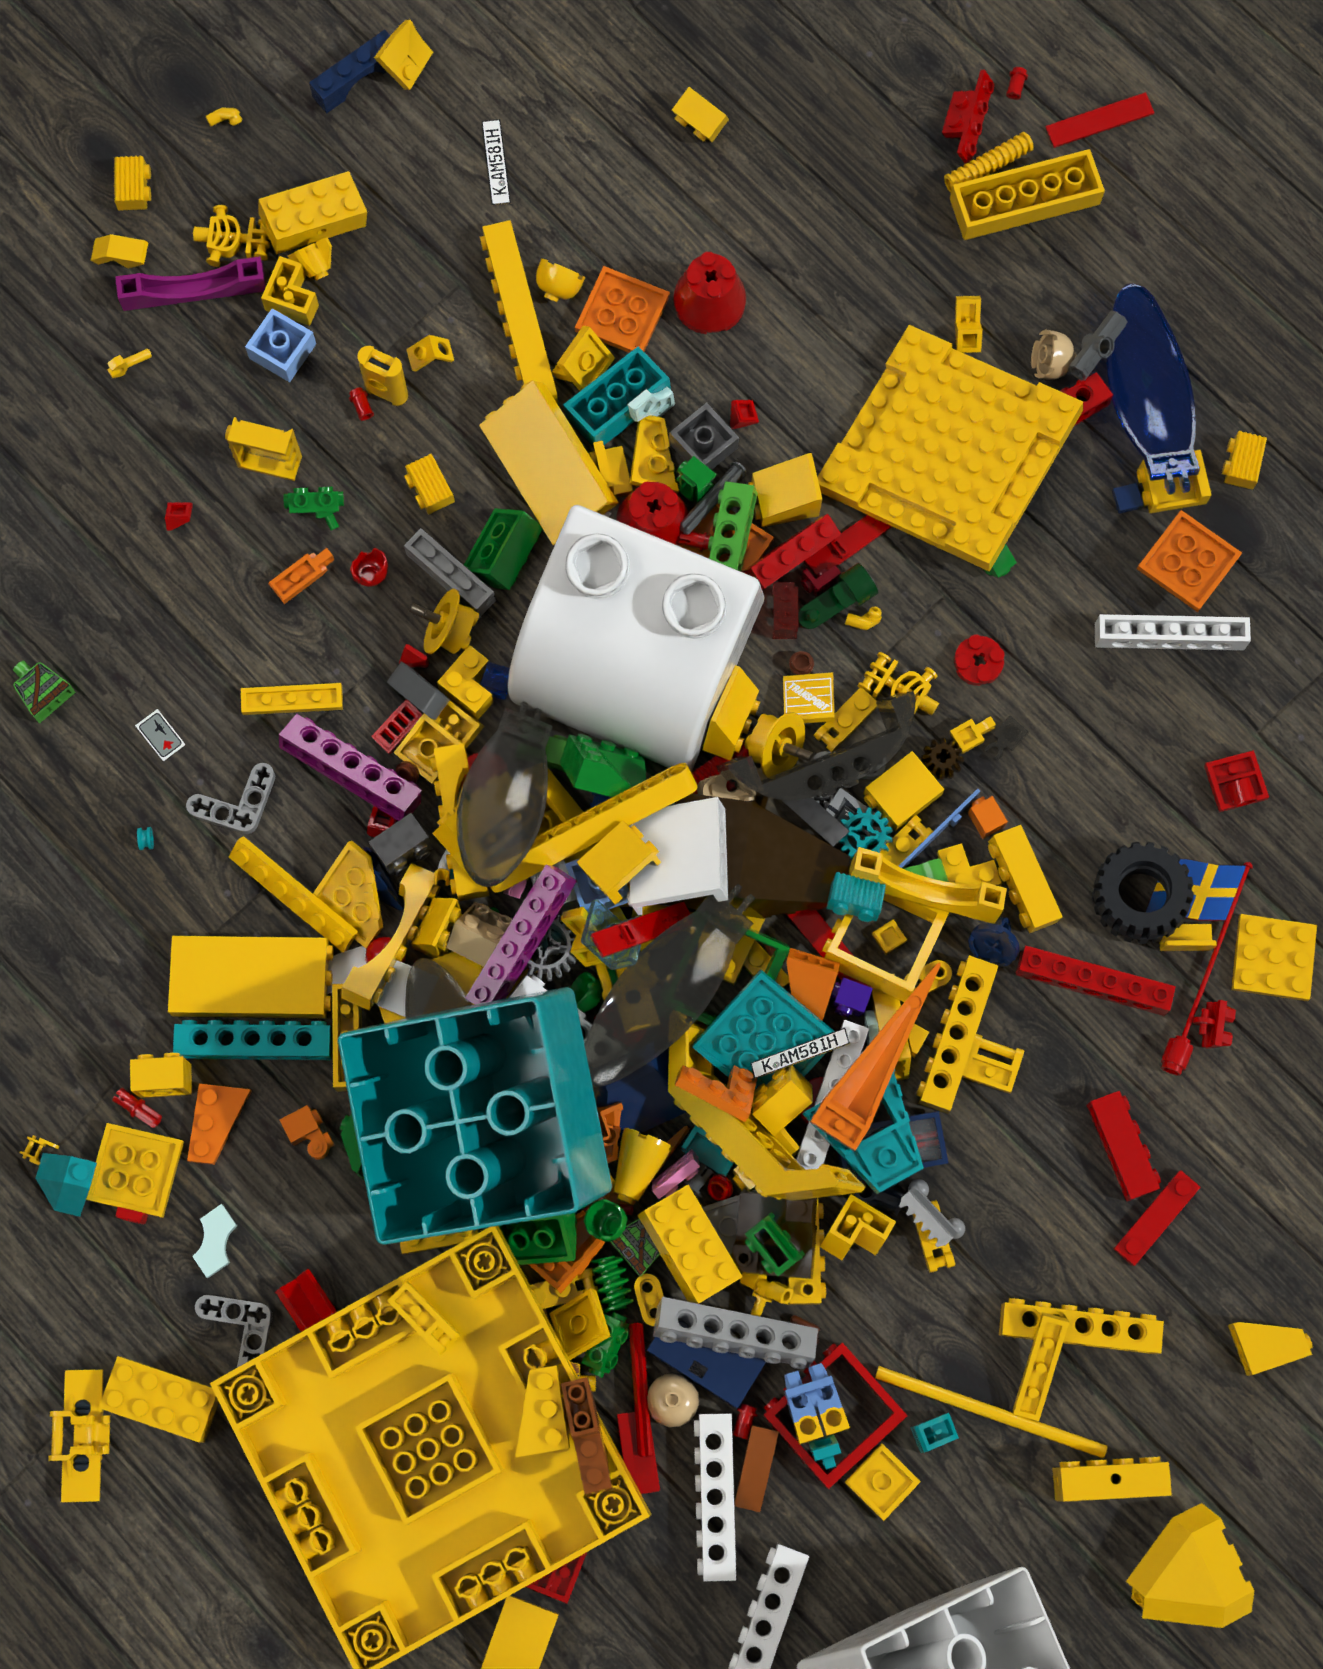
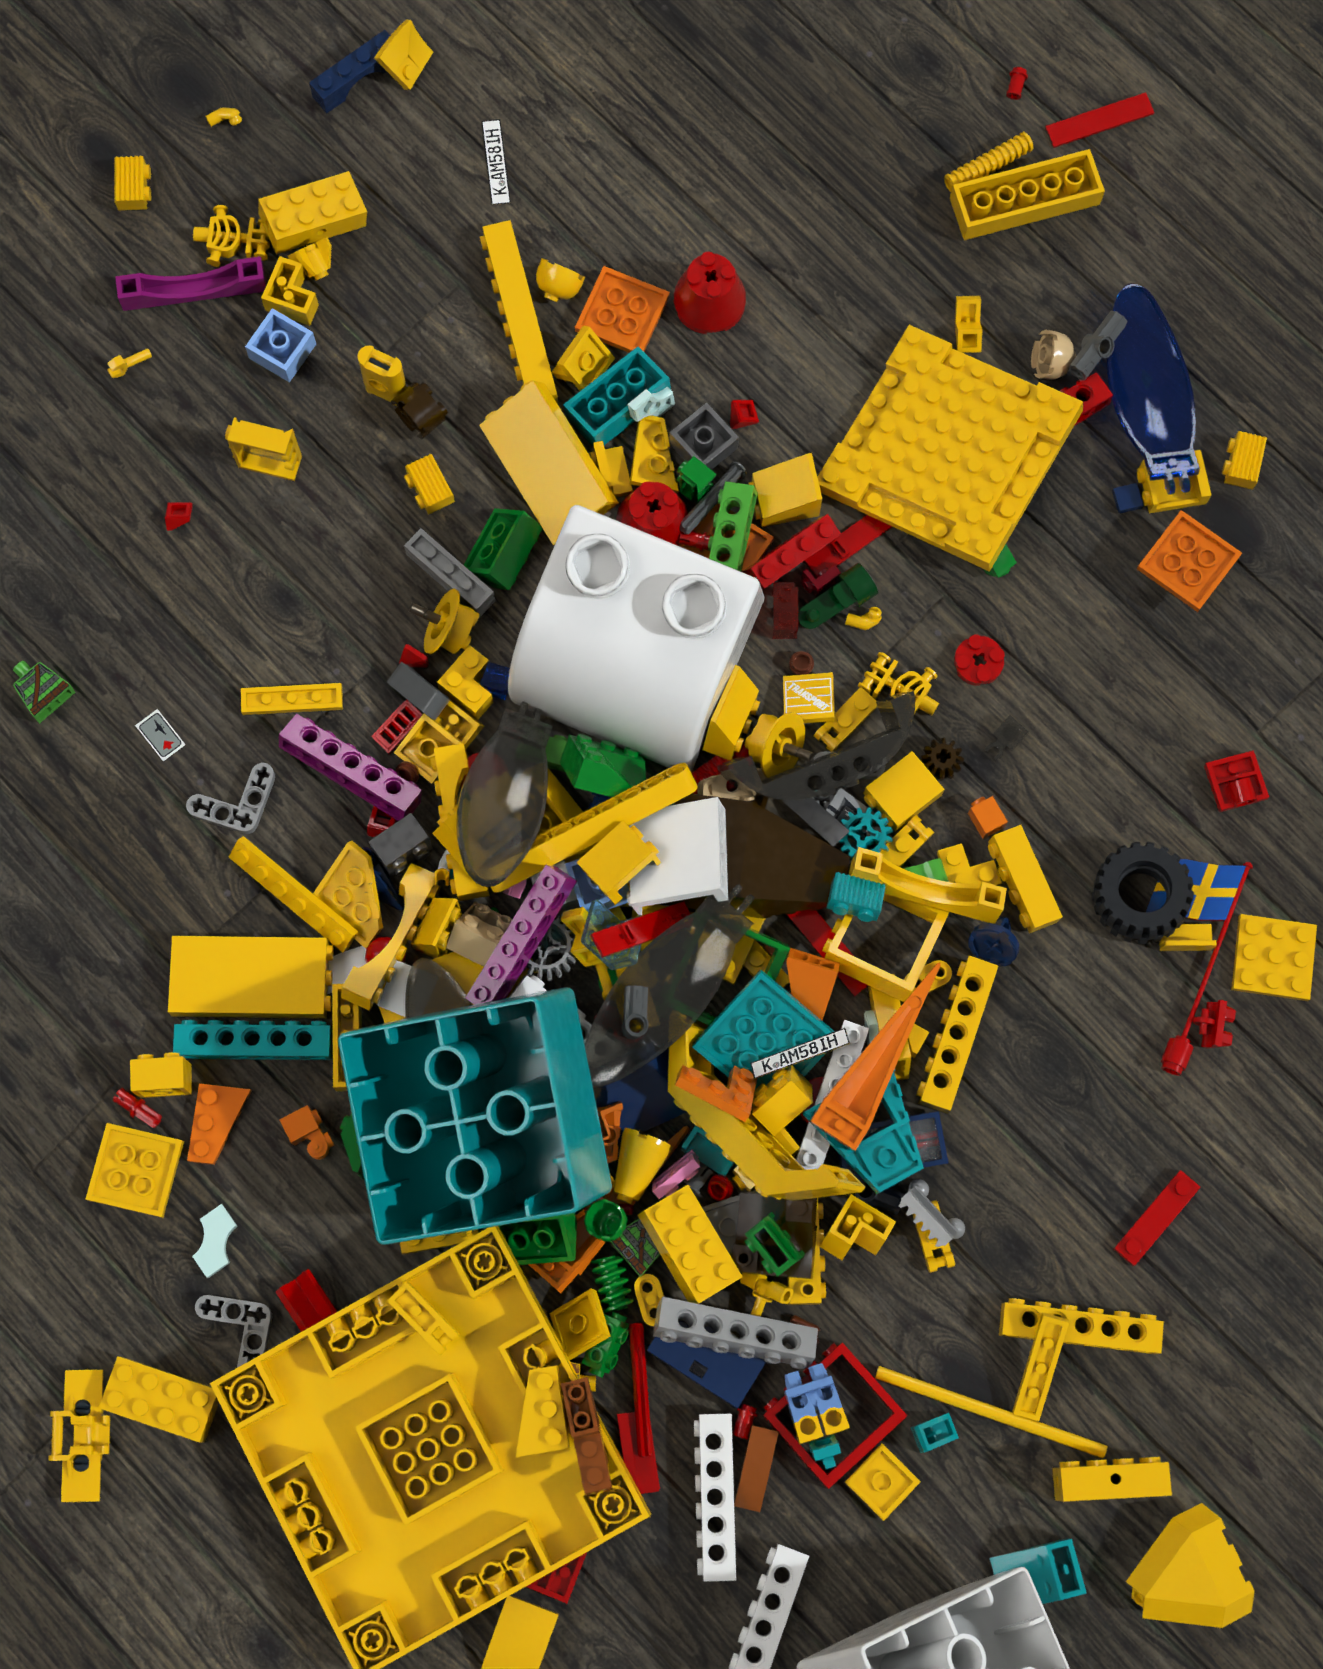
yellow piece [20,1135,60,1165] -> none
teal slope [35,1153,97,1217] -> none
yellow slope [91,234,148,269] -> none
red tile [115,1207,148,1225] -> none
teal bush [137,827,154,850] -> none
orange hinge [268,548,335,604] -> none
green brick [283,487,344,531] -> none
red pin [349,387,374,421] -> none
red hair [350,548,388,587] -> none
yellow bracket [406,335,454,371] -> none
yellow plate [530,1268,599,1310] -> none
green hair [570,971,603,1013] -> none
tan cylinder [647,1373,699,1427] -> none
yellow brick [672,87,729,142] -> none
dark purple brick [829,978,873,1017] -> none
yellow tile [872,919,907,955] -> none
medium blue piece [899,789,980,869] -> none
red bracket [942,70,994,164] -> none
yellow plate [950,717,996,754] -> none
yellow plate [962,1033,1024,1094] -> none
red brick [1015,945,1176,1016] -> none
red brick [1087,1090,1161,1202] -> none
white brick [1095,614,1251,650] -> none
yellow slope [1228,1322,1313,1376] -> none
none -> dark brown brick [391,382,448,439]
none -> dark grey piece [621,986,649,1040]
none -> teal slope [989,1538,1087,1604]

